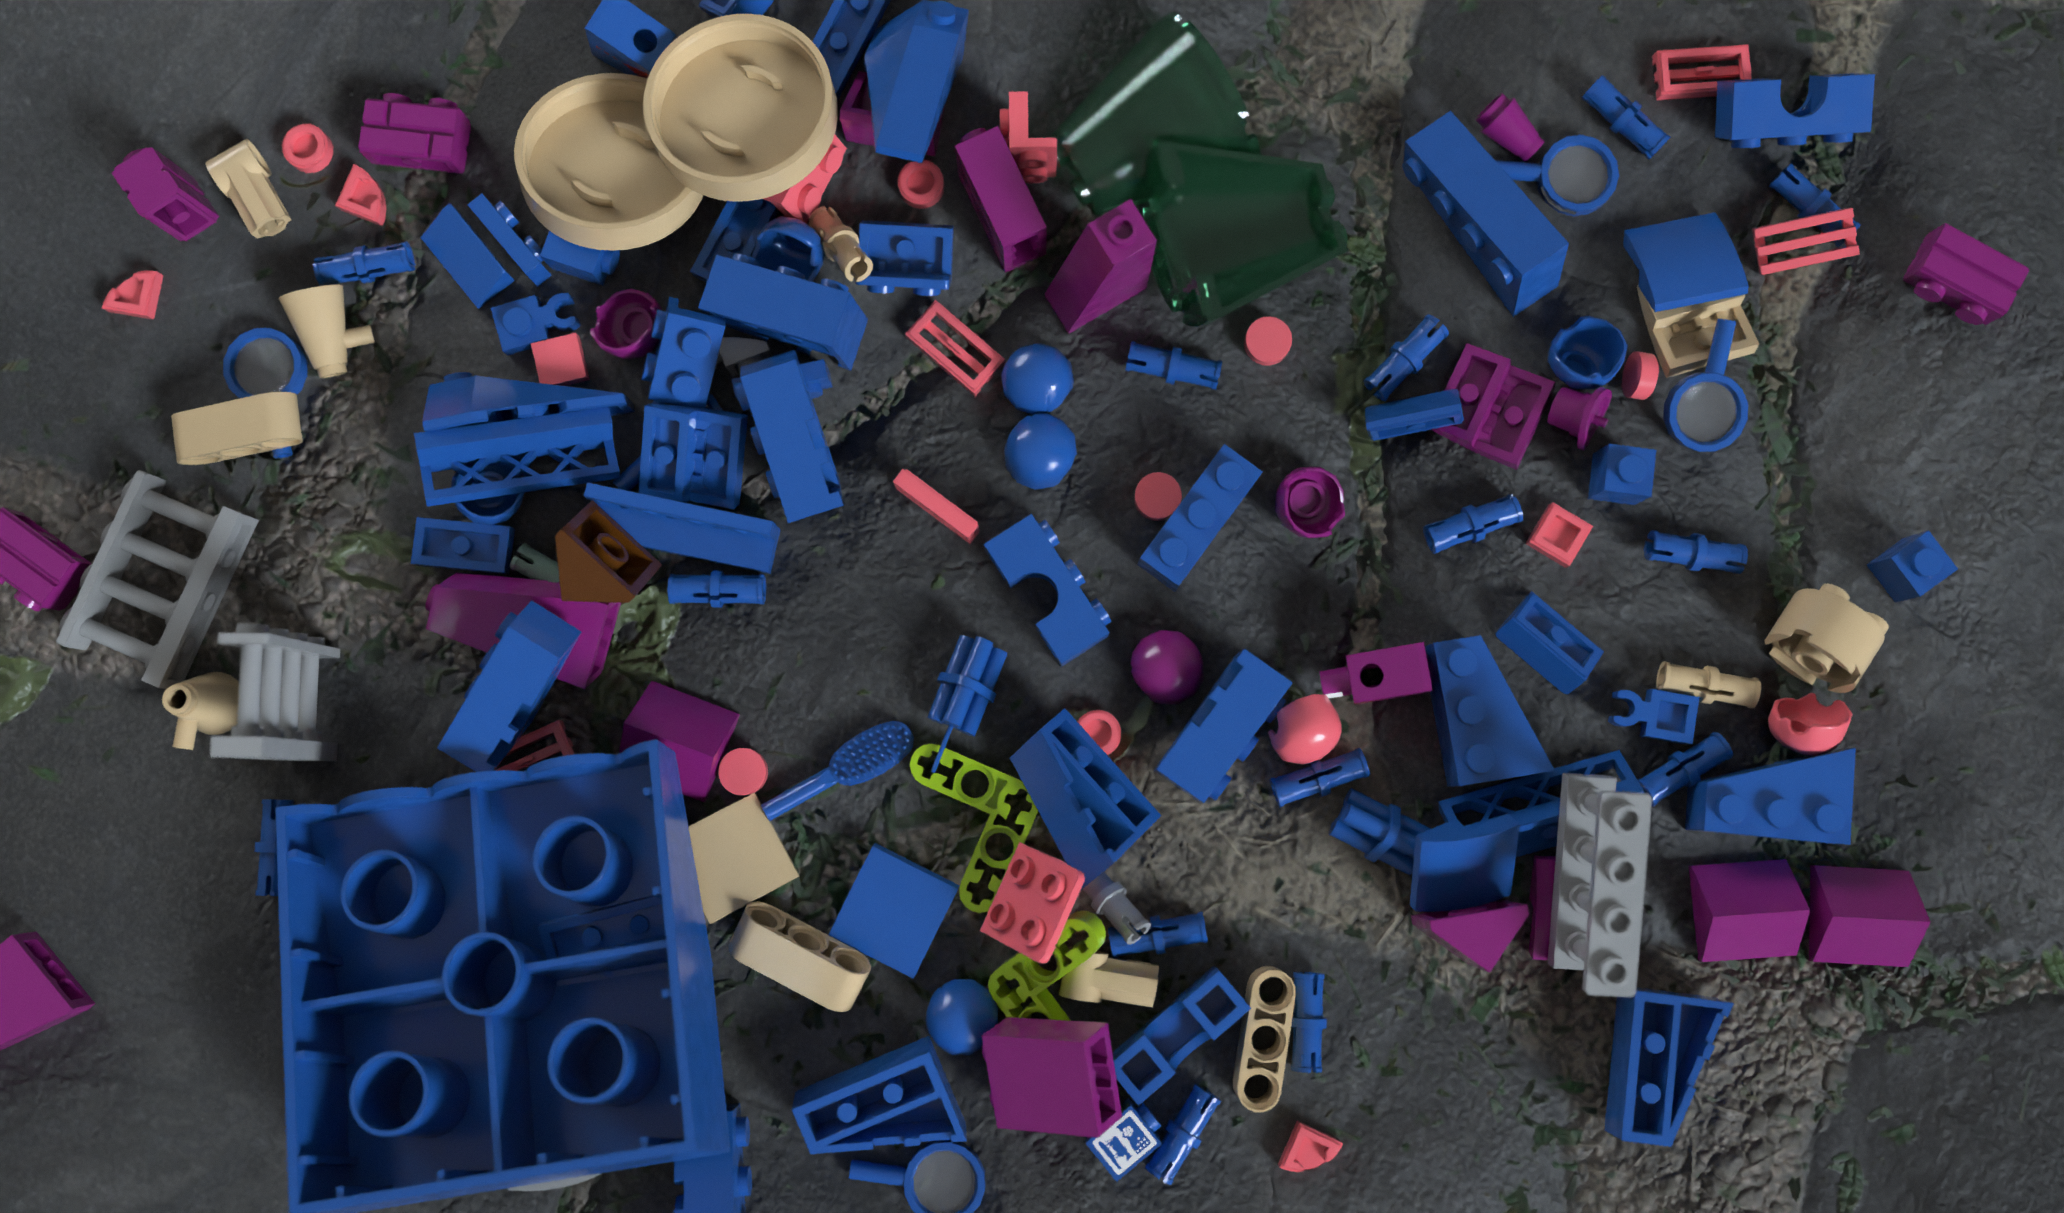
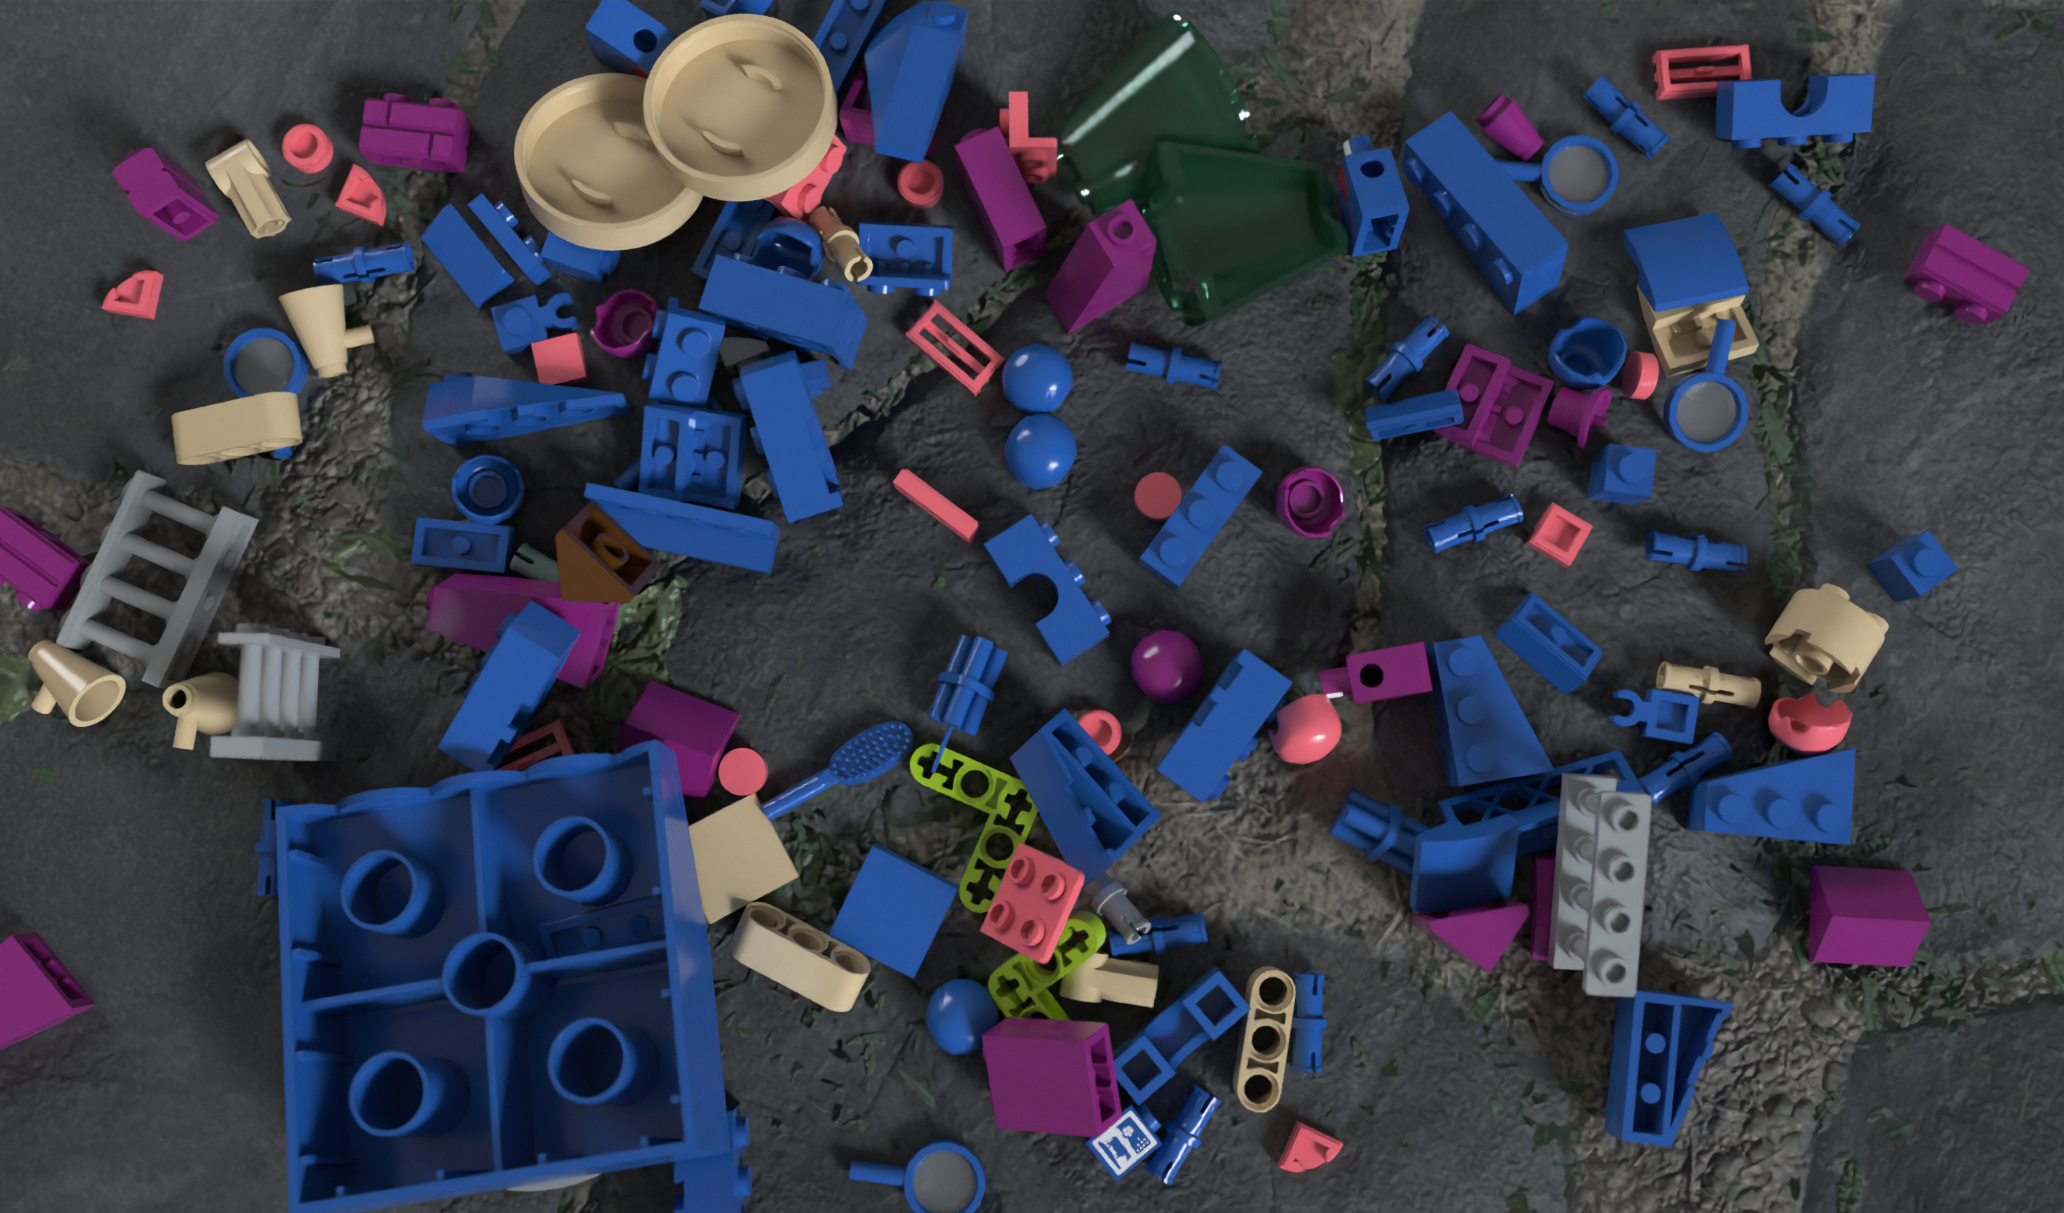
blue fence [414,406,620,507] -> none
blue pin [667,570,766,608] -> none
blue wedge [791,1036,967,1154] -> none
coral tile [1244,316,1292,366] -> none
blue pin [1269,748,1370,807] -> none
magenta slope [1688,859,1810,962] -> none
coral tile [1752,207,1860,275] -> none
none -> tan piece [28,640,126,727]
none -> blue torso [1337,135,1410,257]

